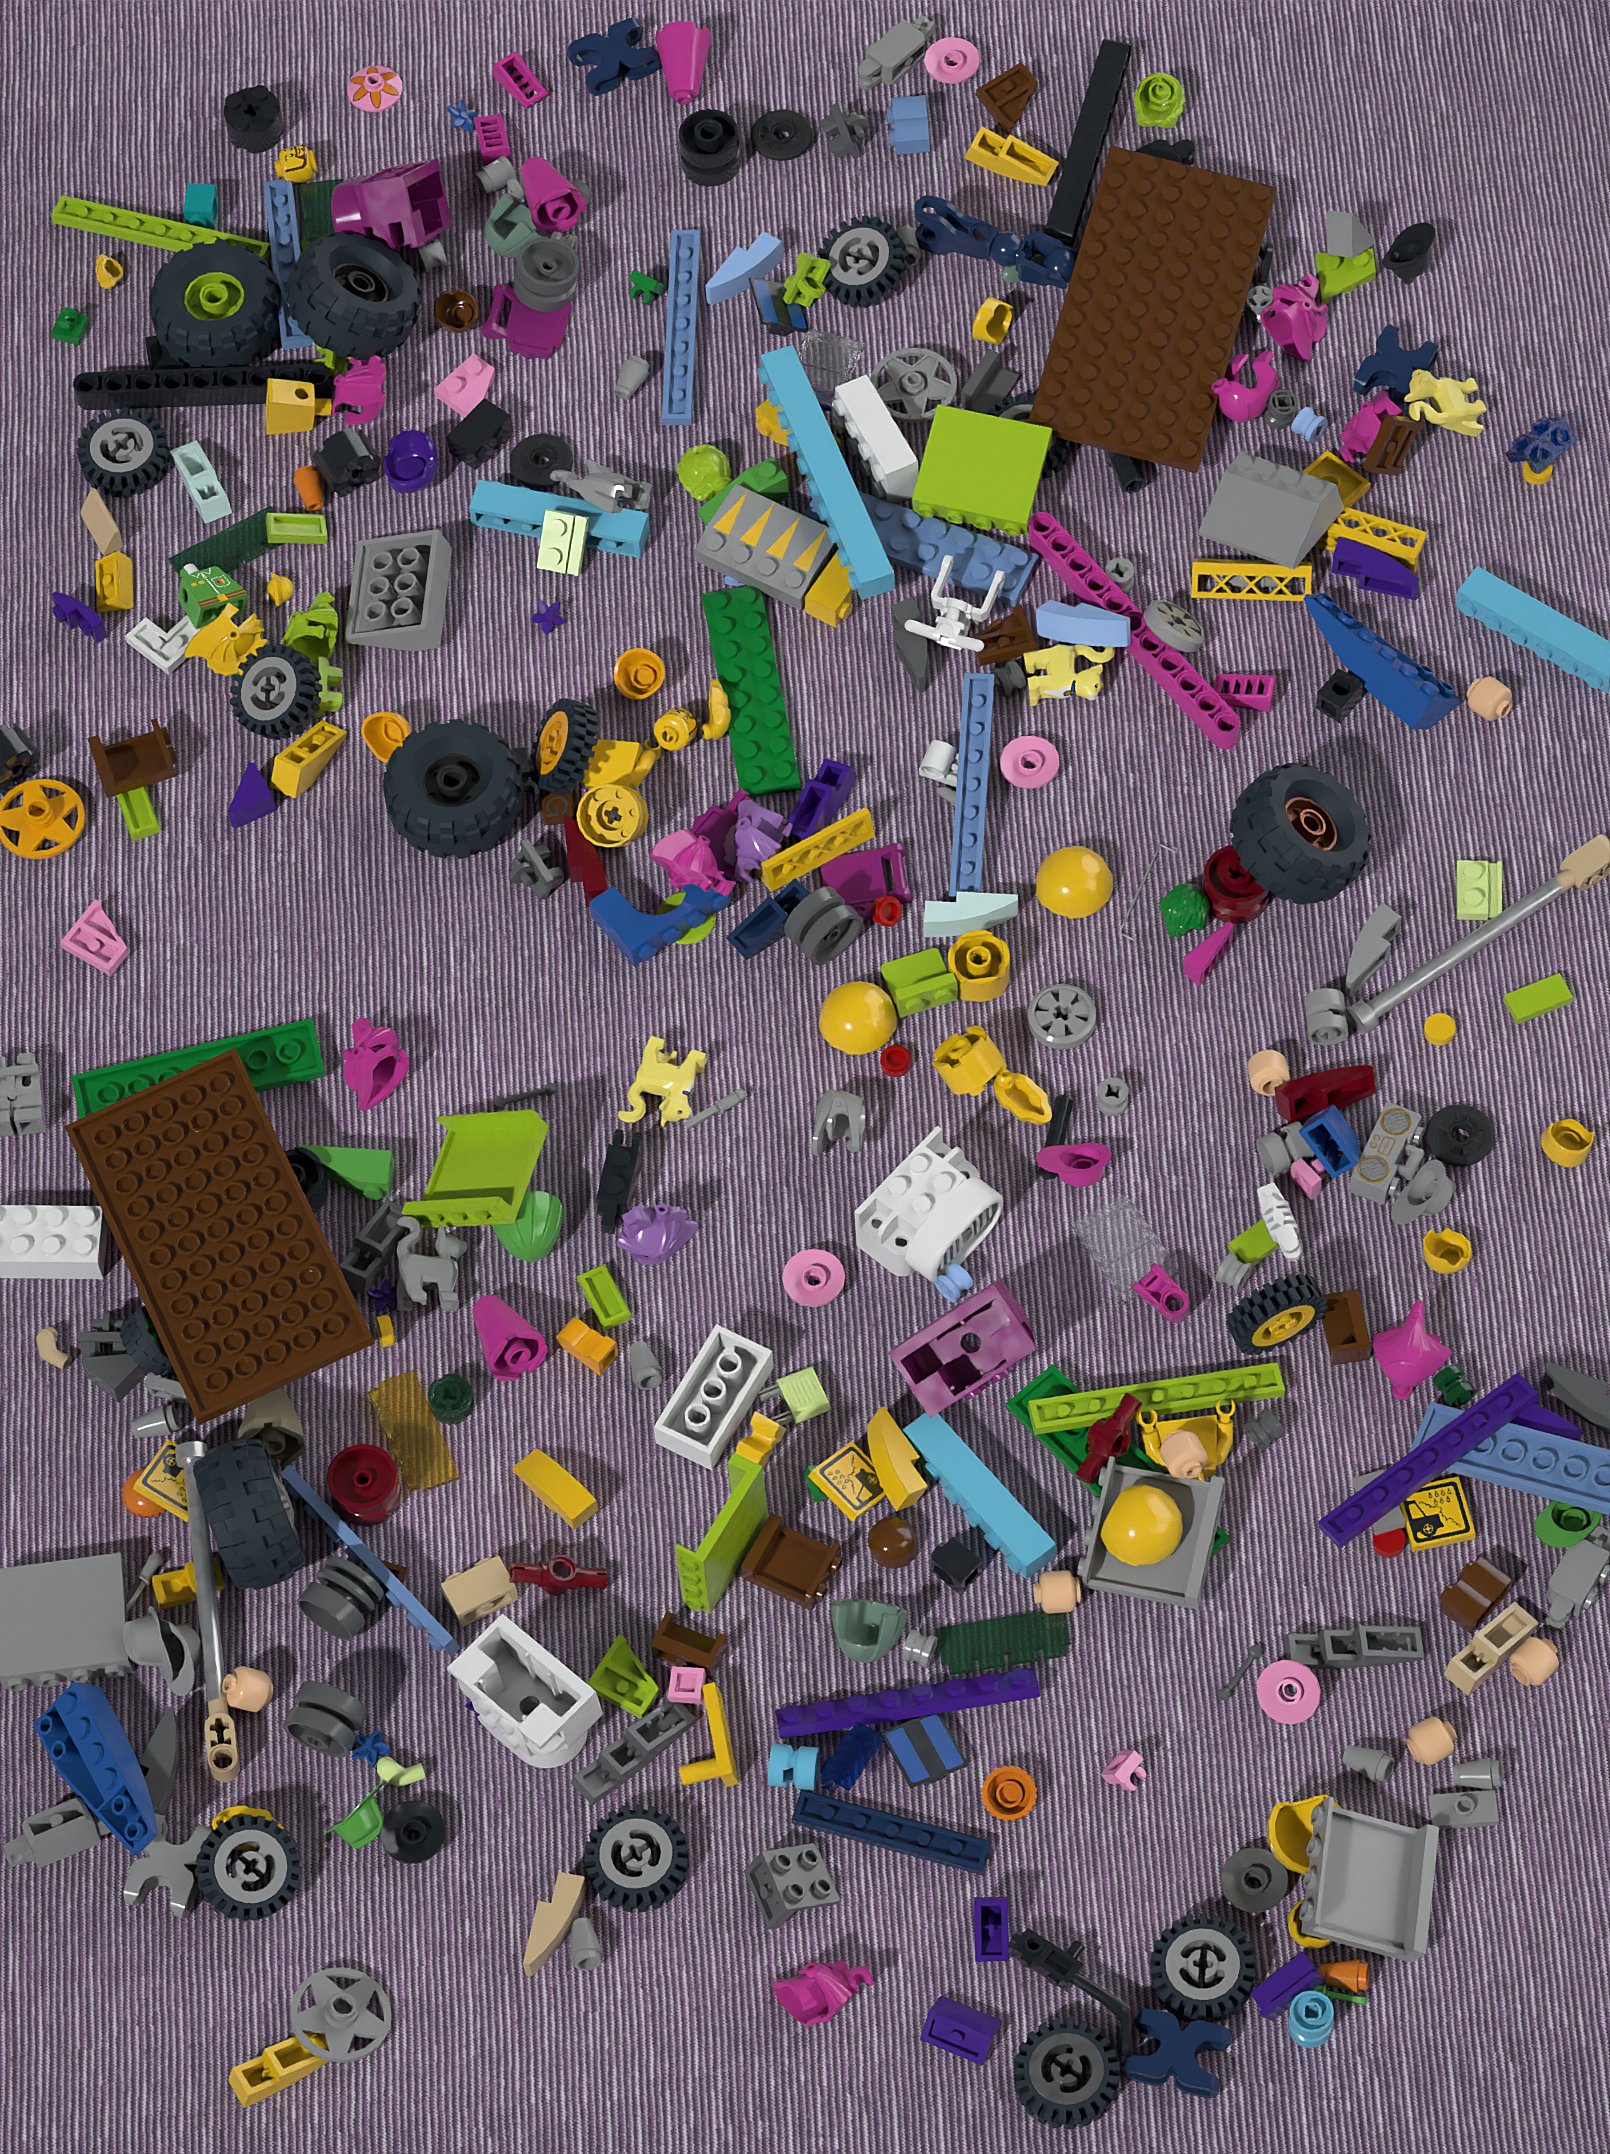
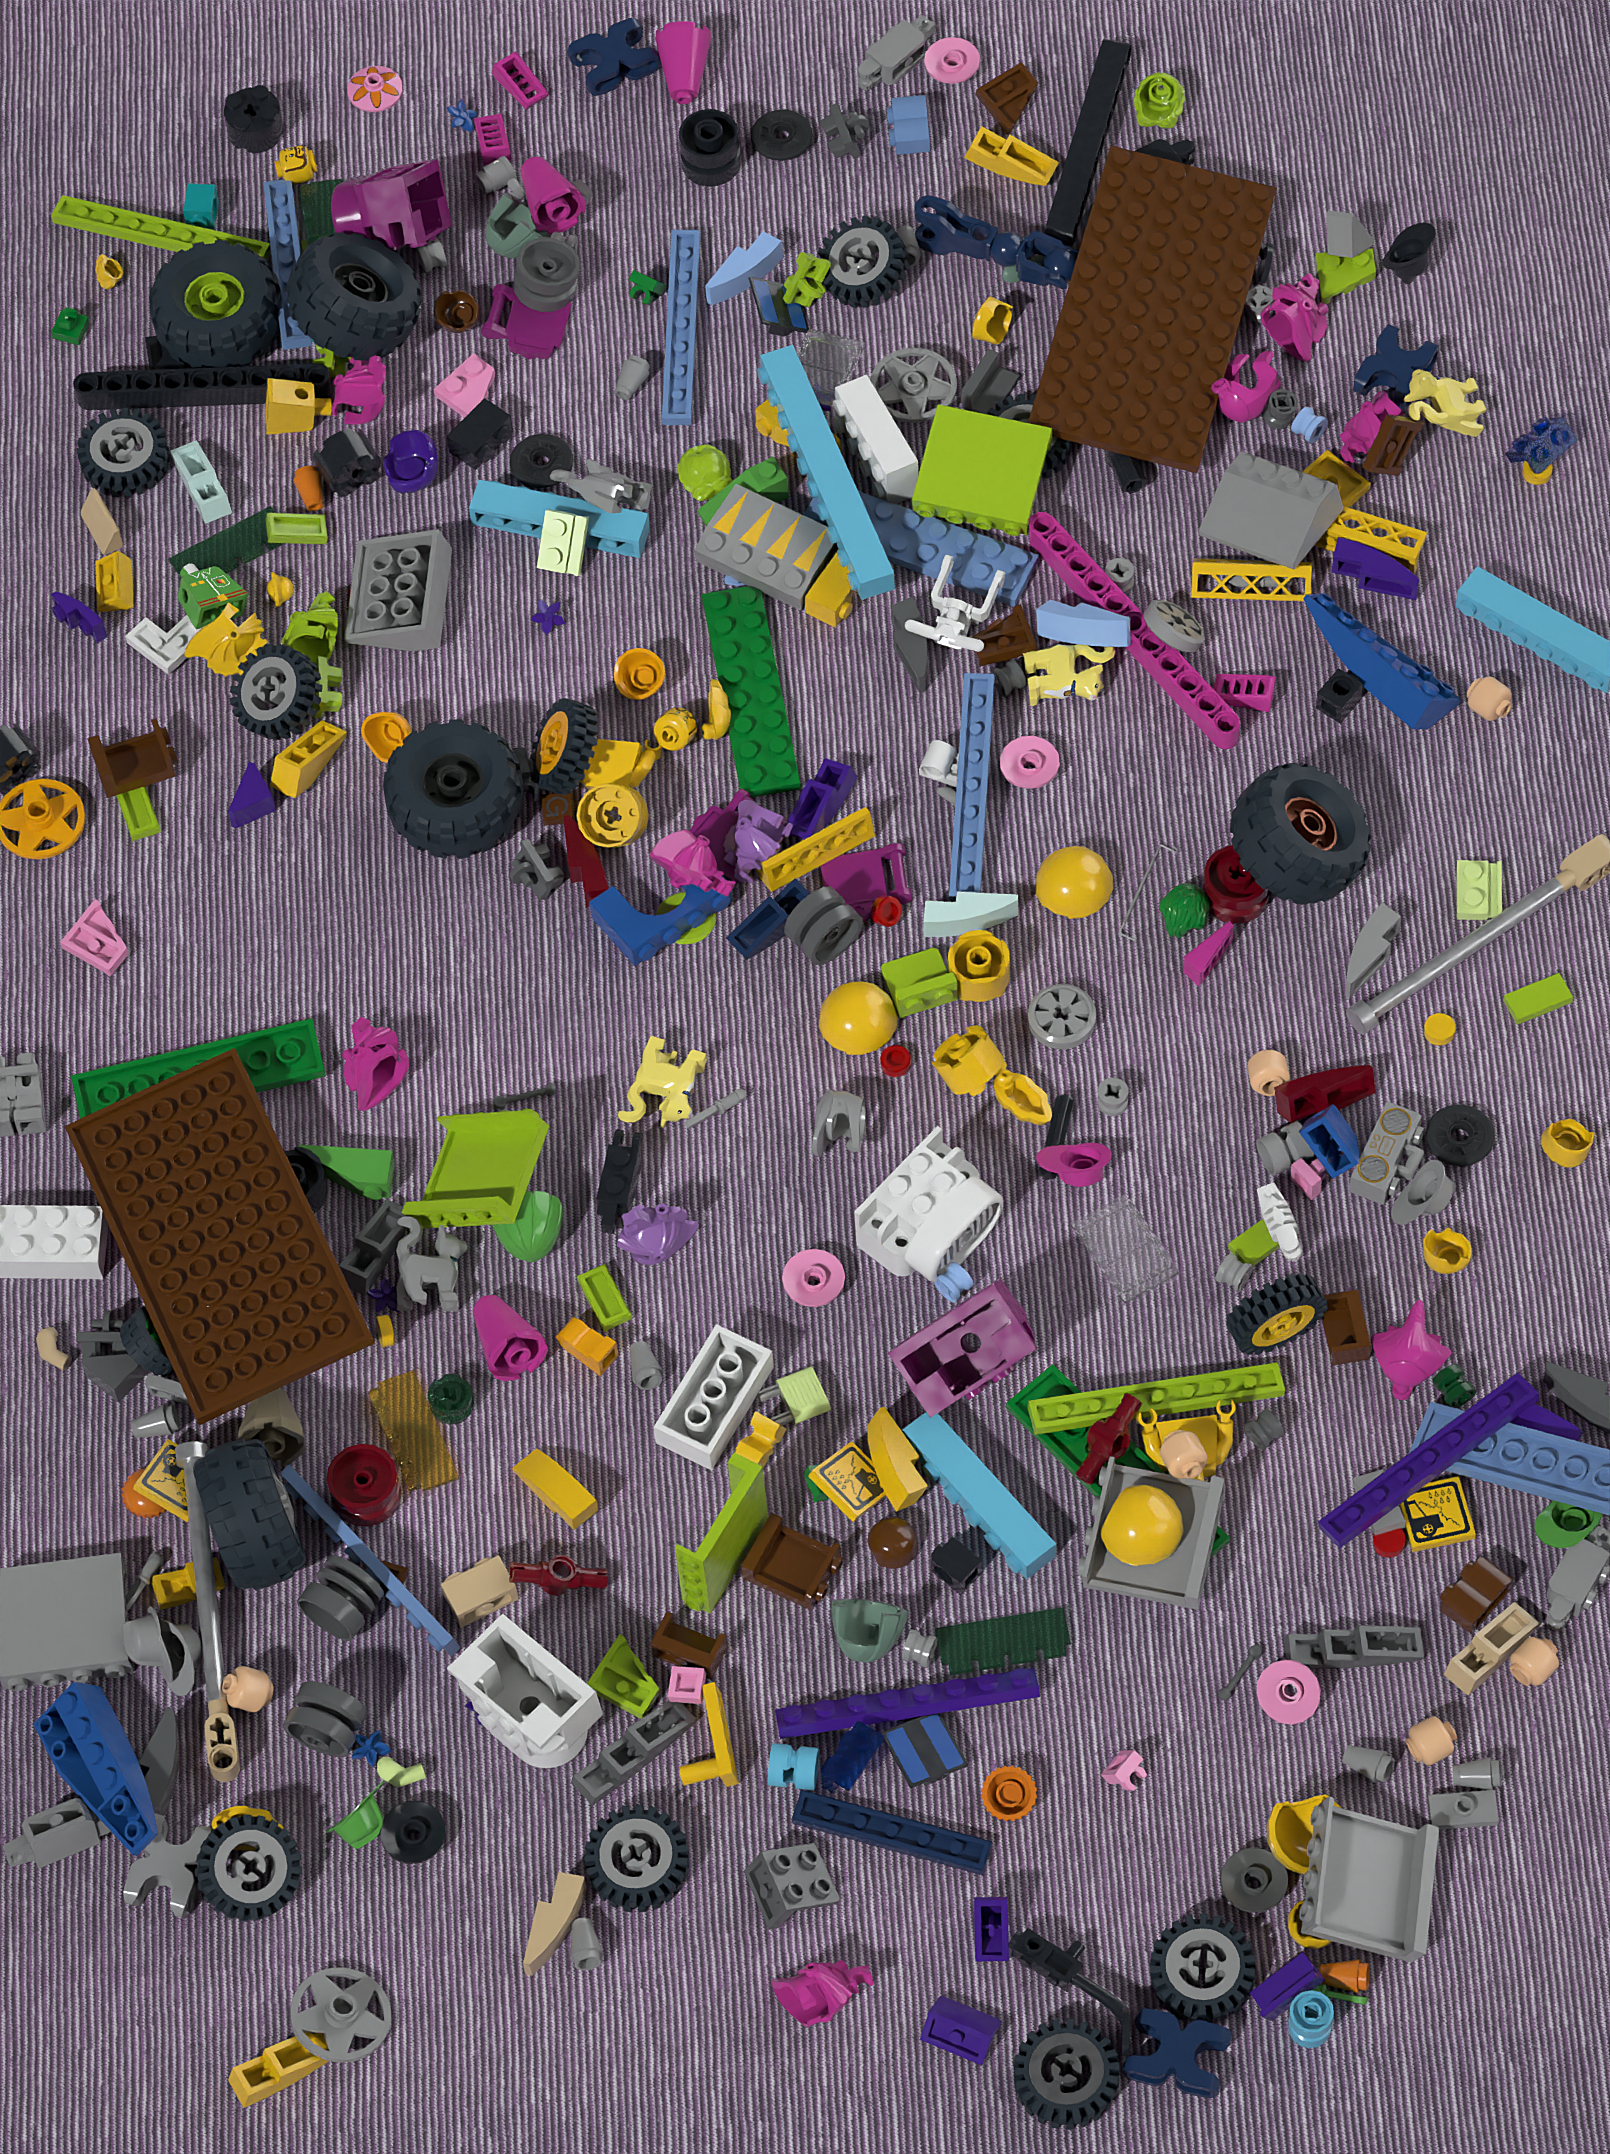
light nougat head [1033,1570,1081,1614] -> none
dark pink piece [1131,1263,1190,1323] -> none
light grey wheel [1304,988,1348,1046] -> none

